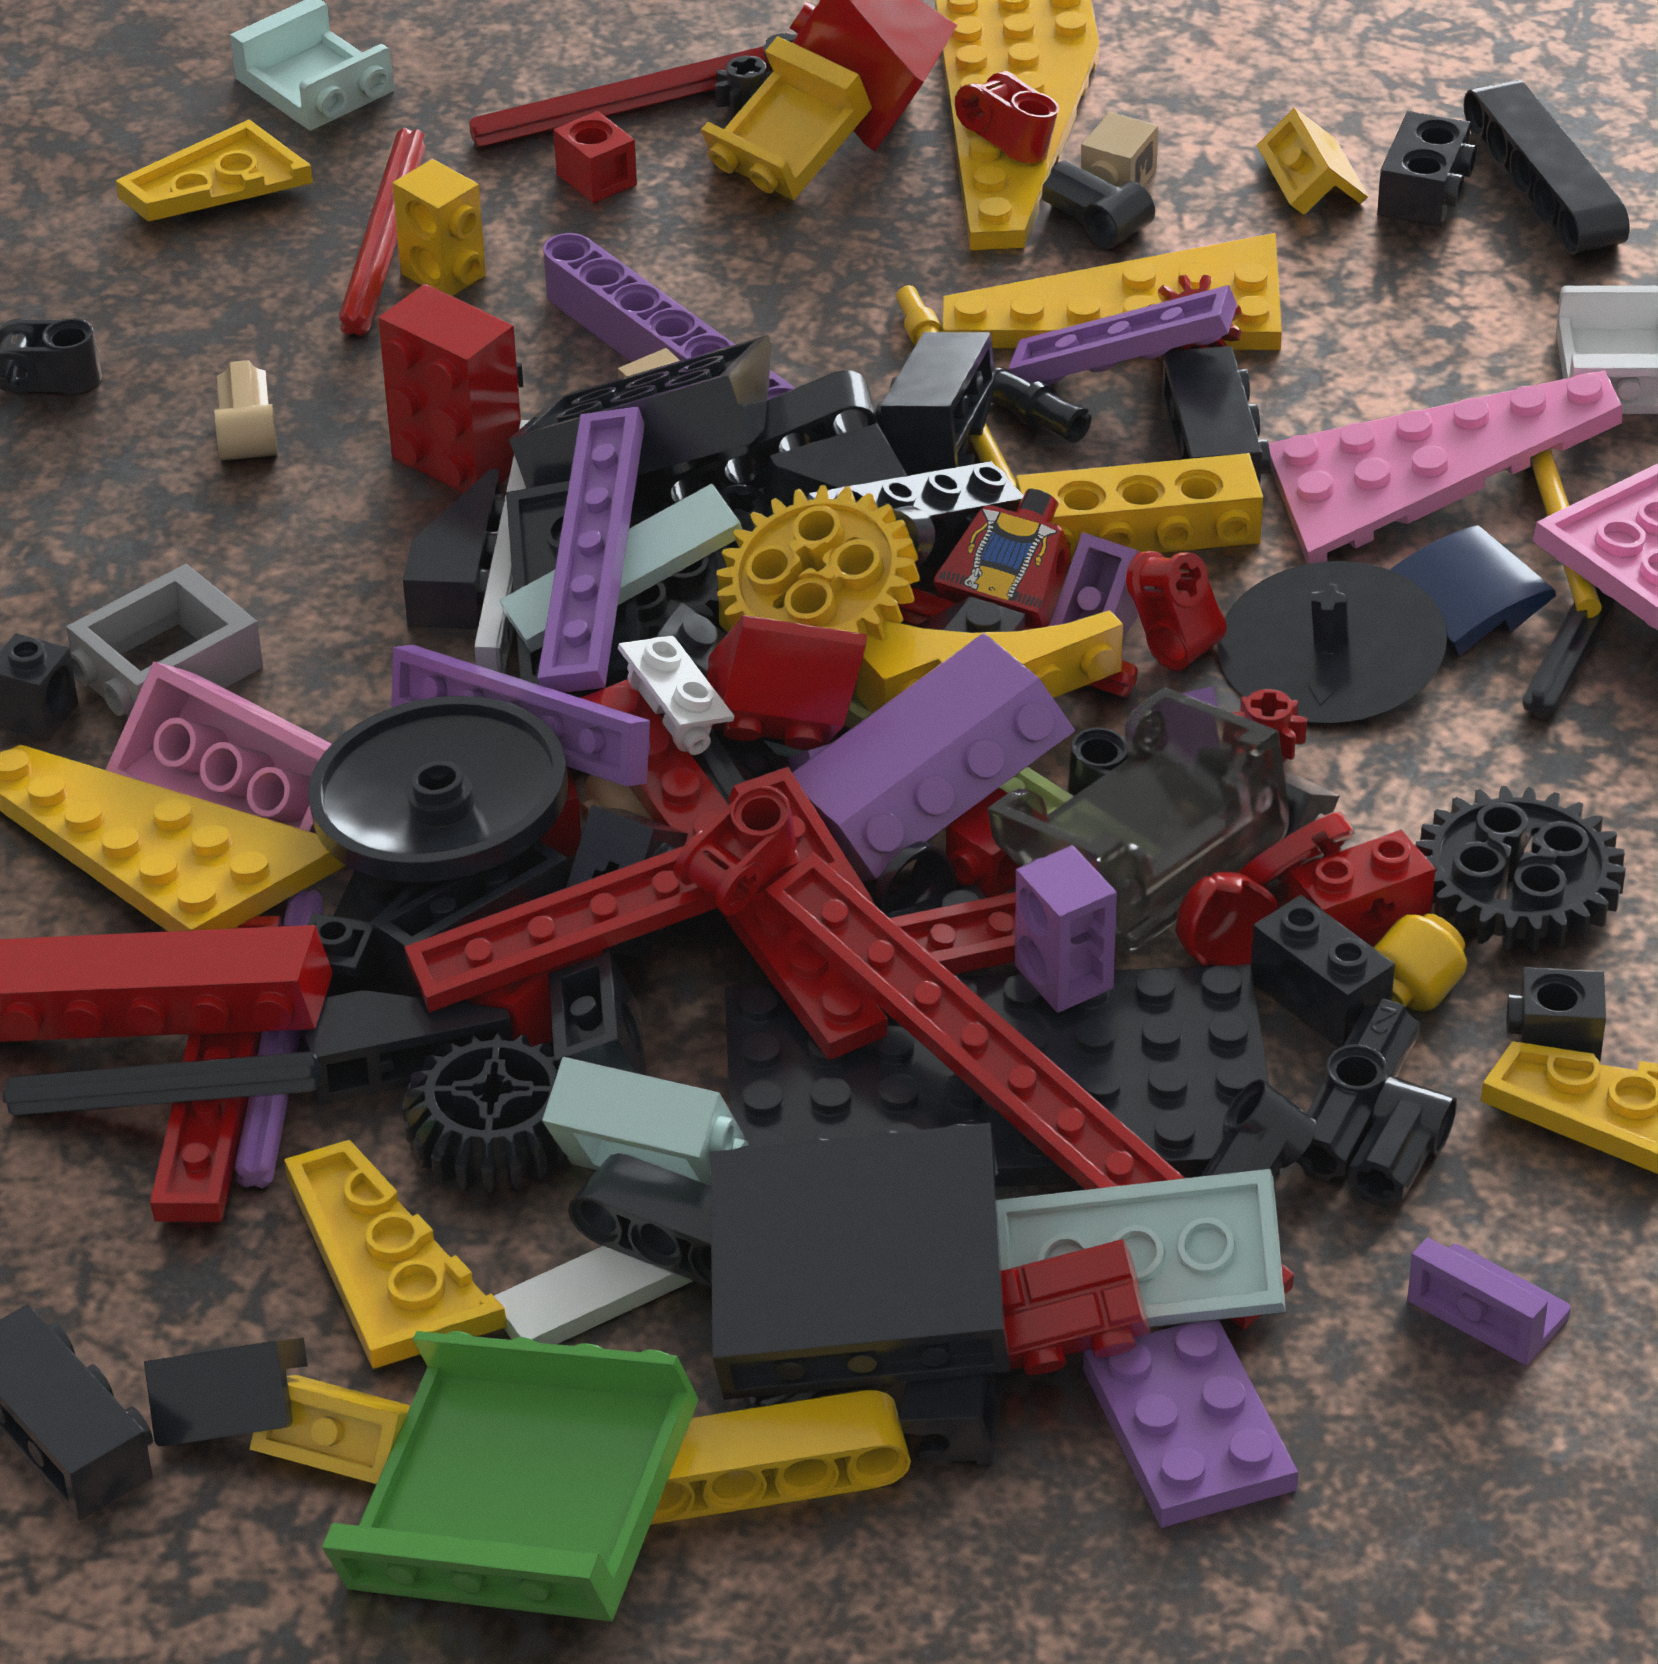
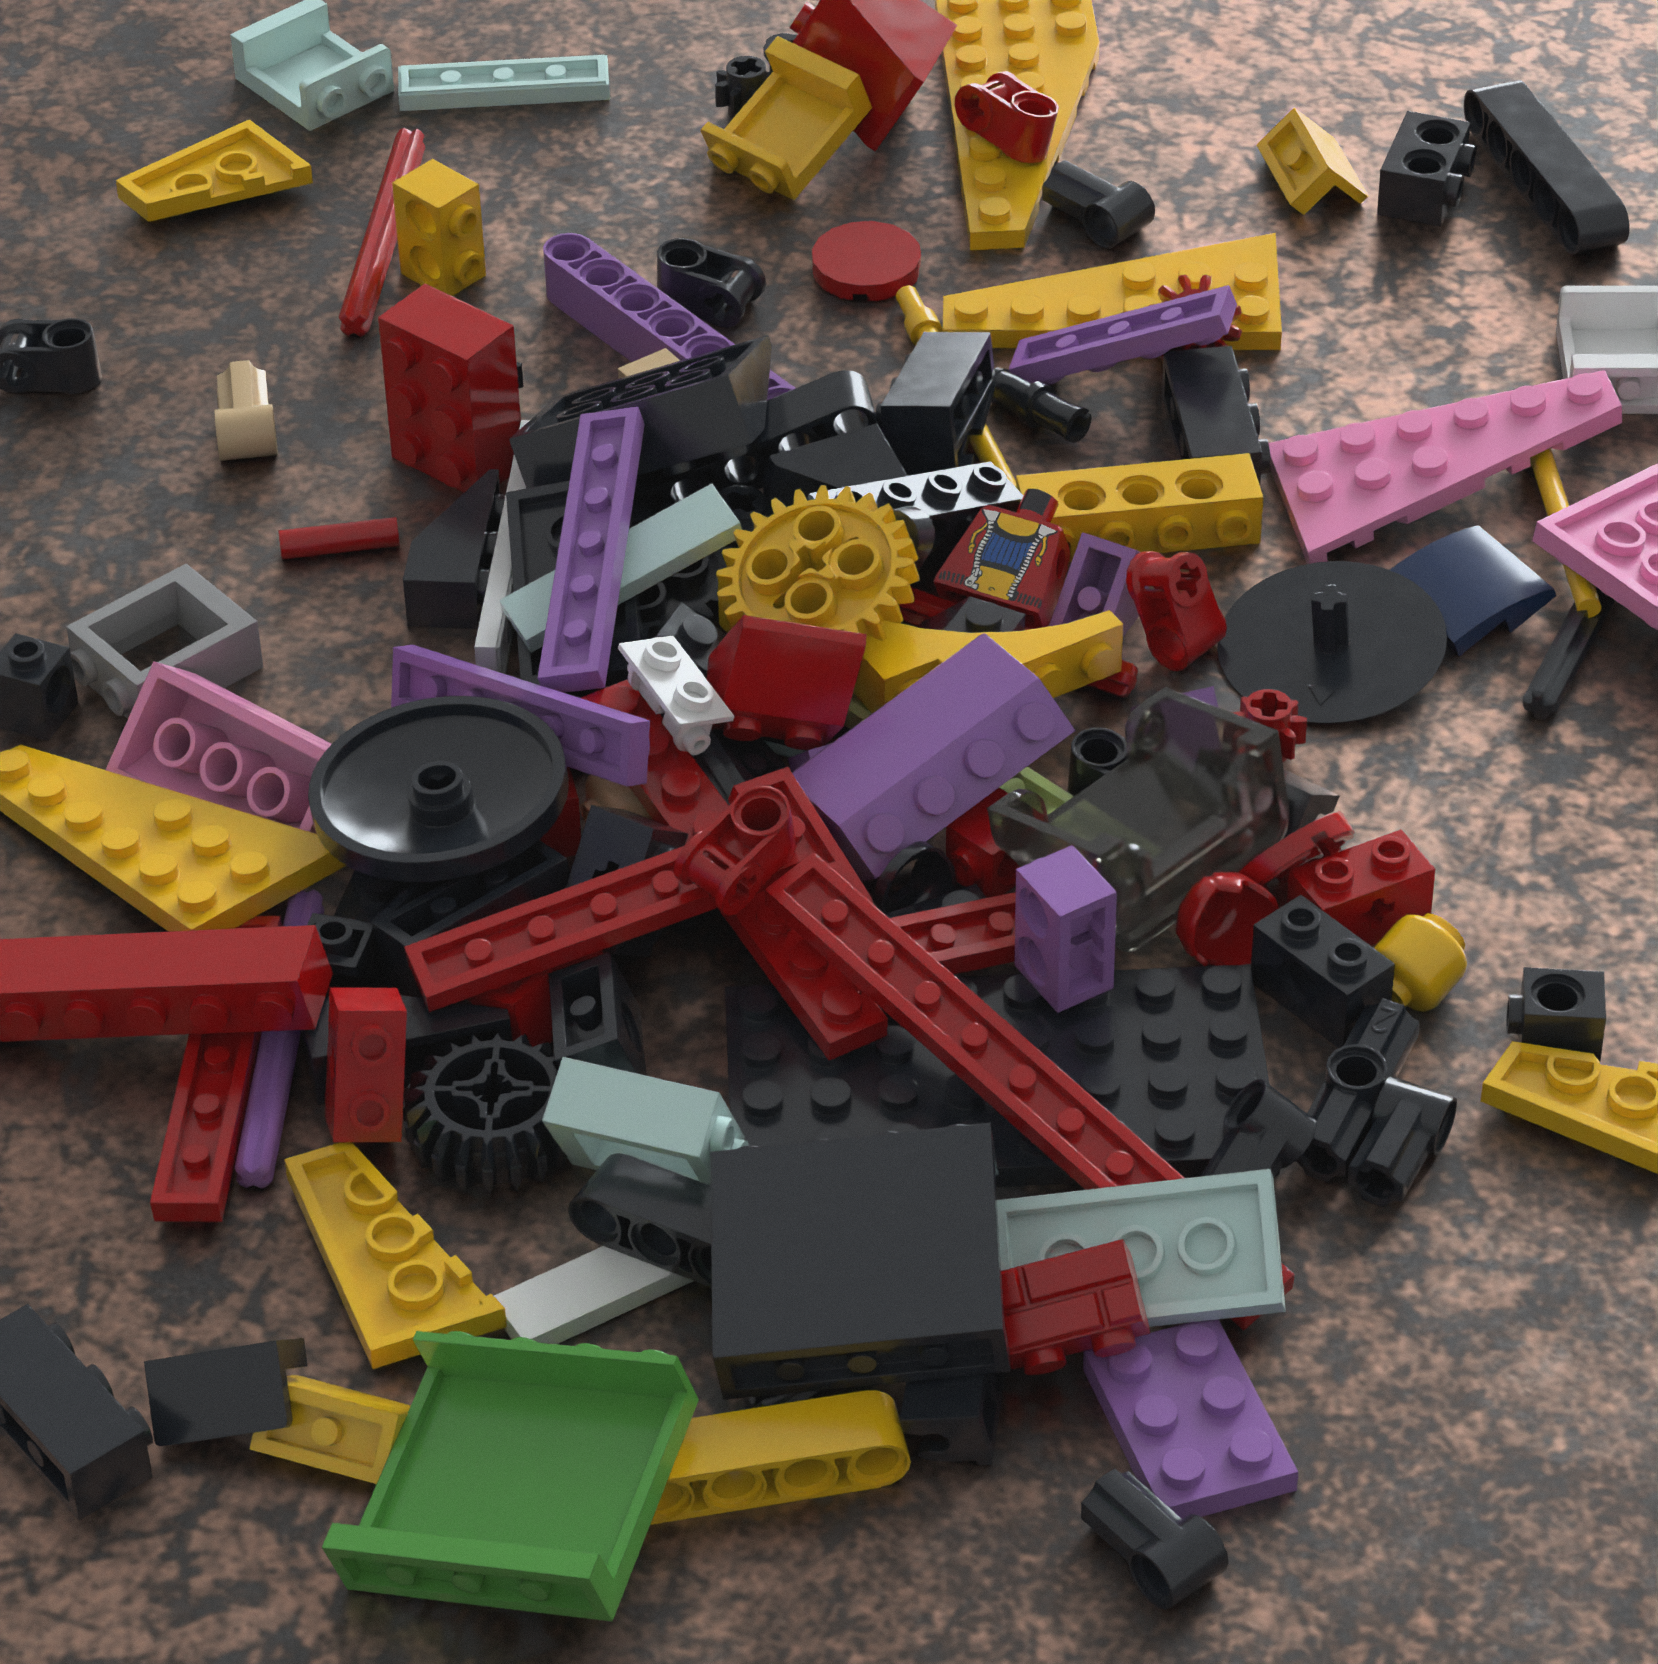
black axle [3,1051,322,1116] -> none
red axle [469,46,769,148] -> none
red brick [553,111,637,203] -> none
tan brick [1081,112,1158,187] -> none
medium lavender panel [1407,1237,1571,1366] -> none
black gear [1415,786,1626,951] -> none
none -> red piece [278,517,400,560]
none -> red brick [325,988,407,1142]
none -> light aqua tile [398,55,610,111]
none -> black piece [657,238,767,328]
none -> red tile [812,221,921,301]
none -> black piece [1081,1469,1229,1610]

